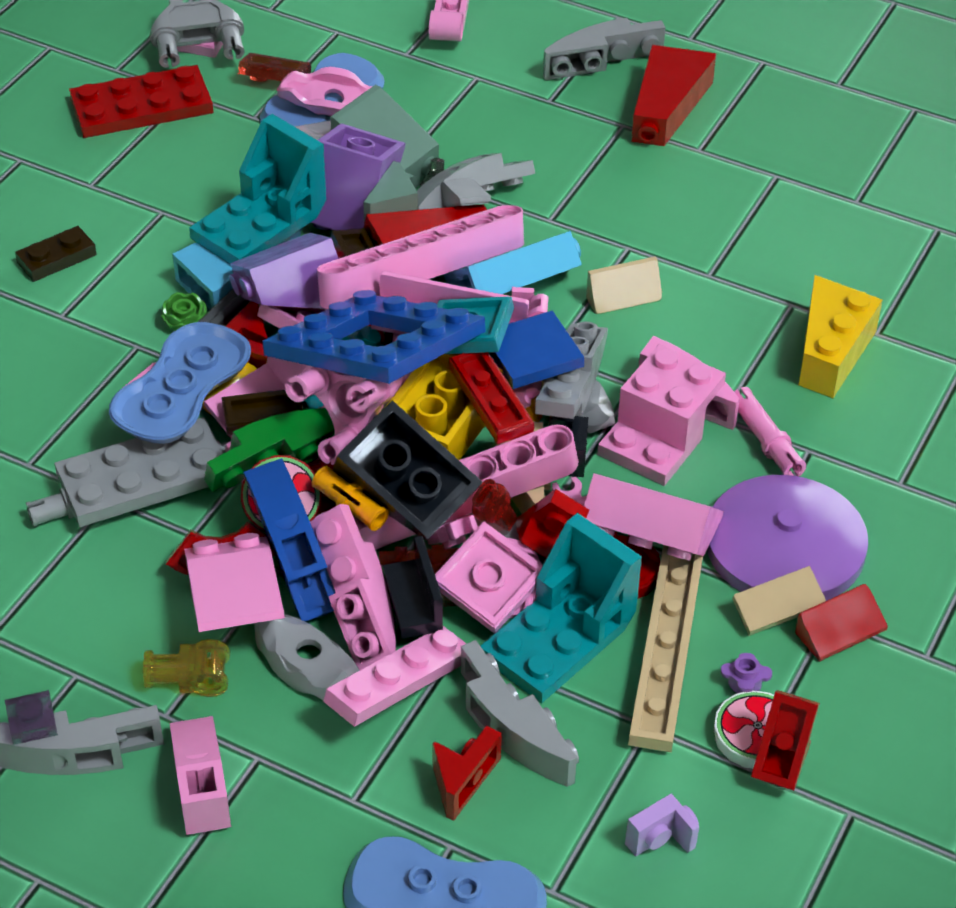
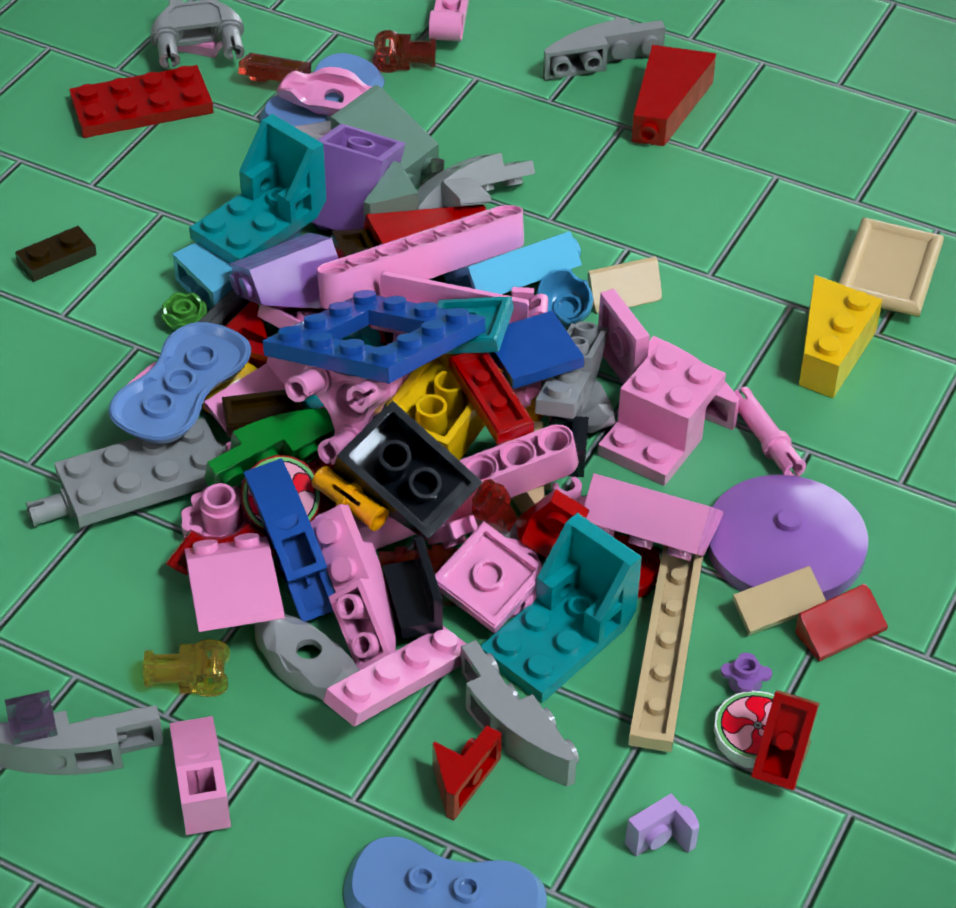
none -> bright pink plant [181,483,251,537]
none -> clear red connector [372,30,436,73]
none -> dark azure hair [537,268,594,327]
none -> bright pink tile [598,289,650,384]
none -> tan piece [839,217,944,317]

